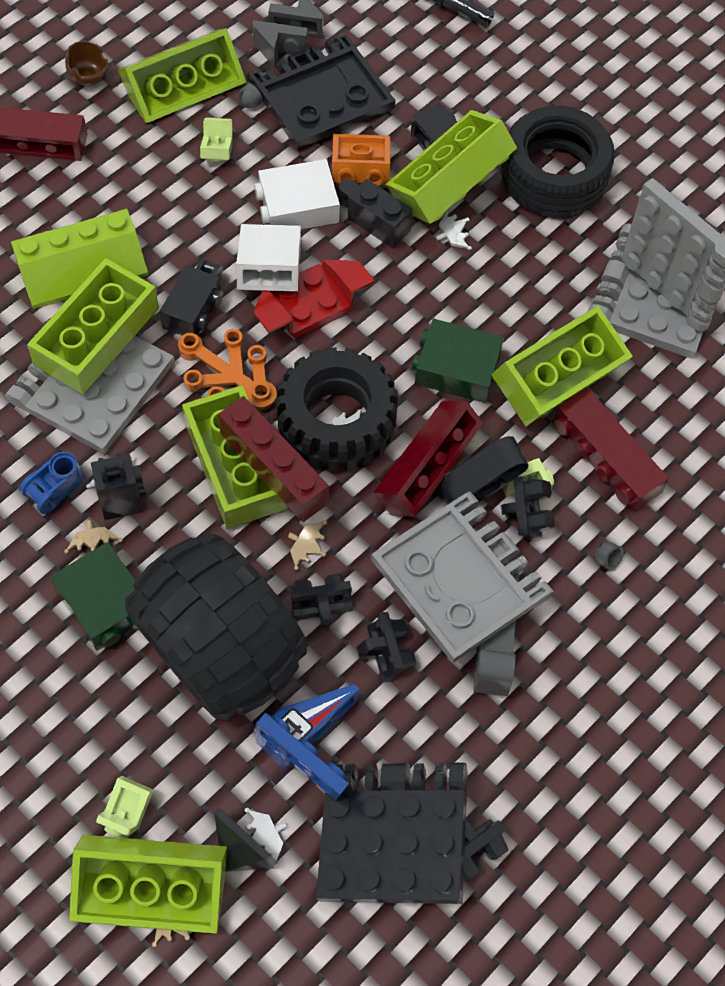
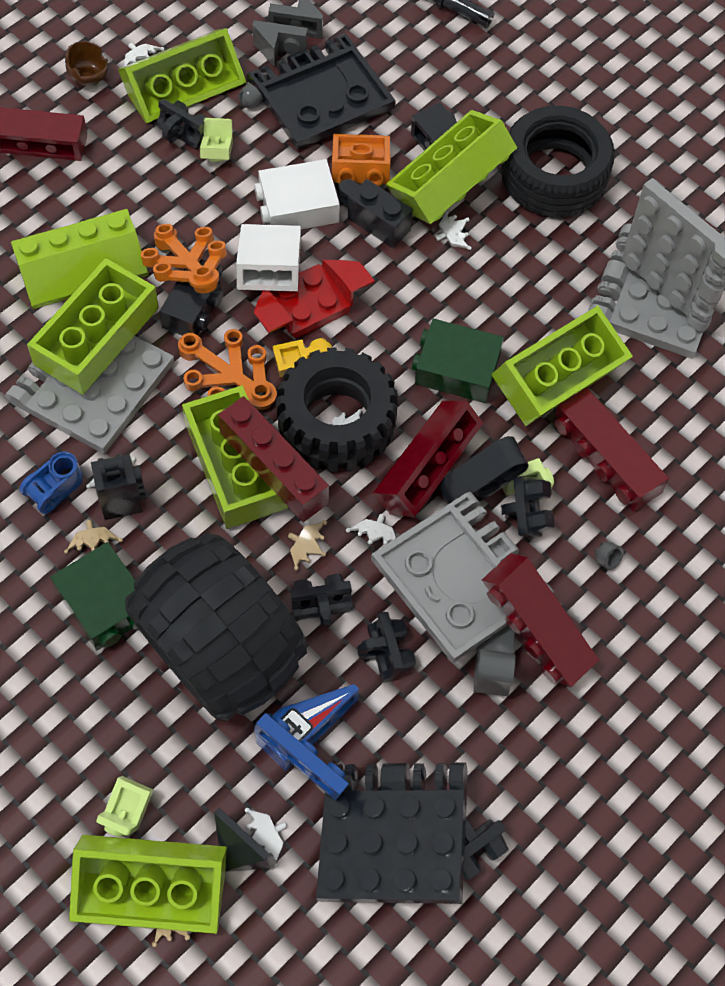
none -> white piece [125,43,164,66]
none -> orange plant [140,224,227,293]
none -> black hips [156,99,208,149]
none -> yellow plate [273,338,332,378]
none -> white piece [346,514,396,545]
none -> dark red brick [482,553,599,687]

